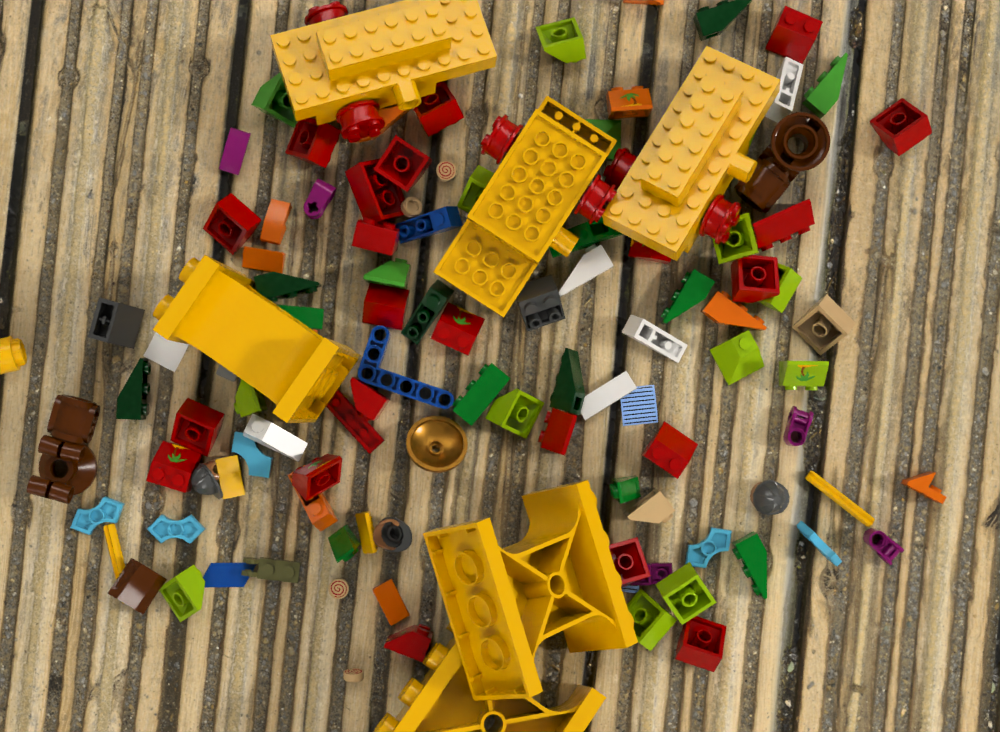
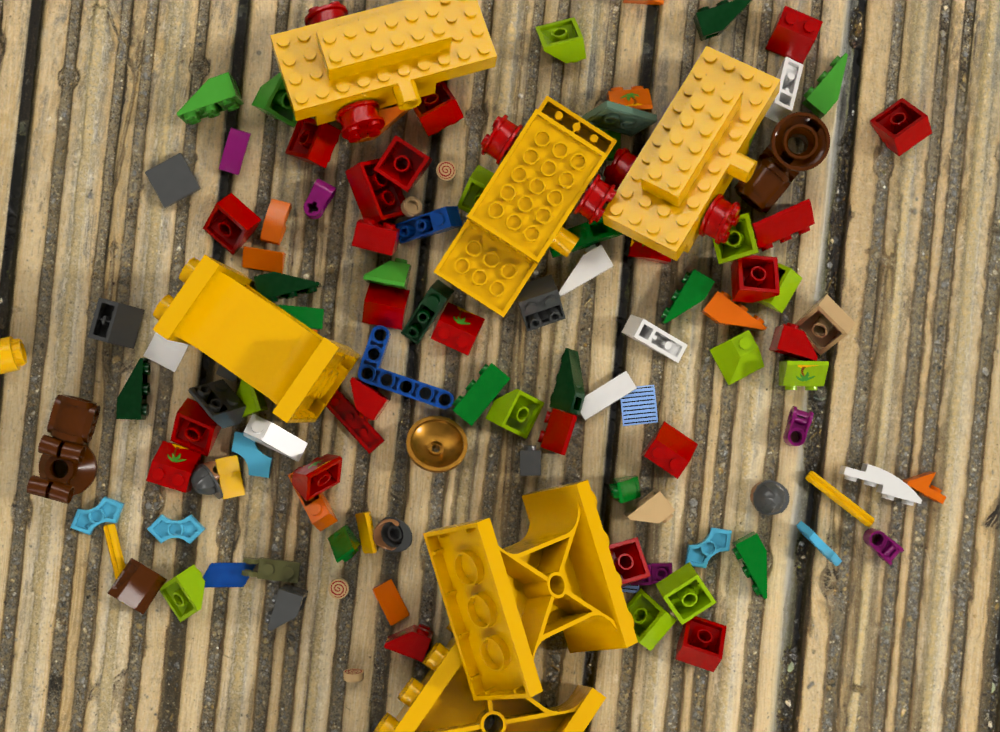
none -> dark grey tile [145,153,201,208]
none -> bright green slope [177,72,244,125]
none -> dark grey slope [189,379,246,429]
none -> dark grey slope [266,584,308,631]
none -> dark grey brick [519,445,541,476]
none -> sand green tile [582,100,657,137]
none -> red slope [769,323,818,361]
none -> white slope [839,463,922,506]

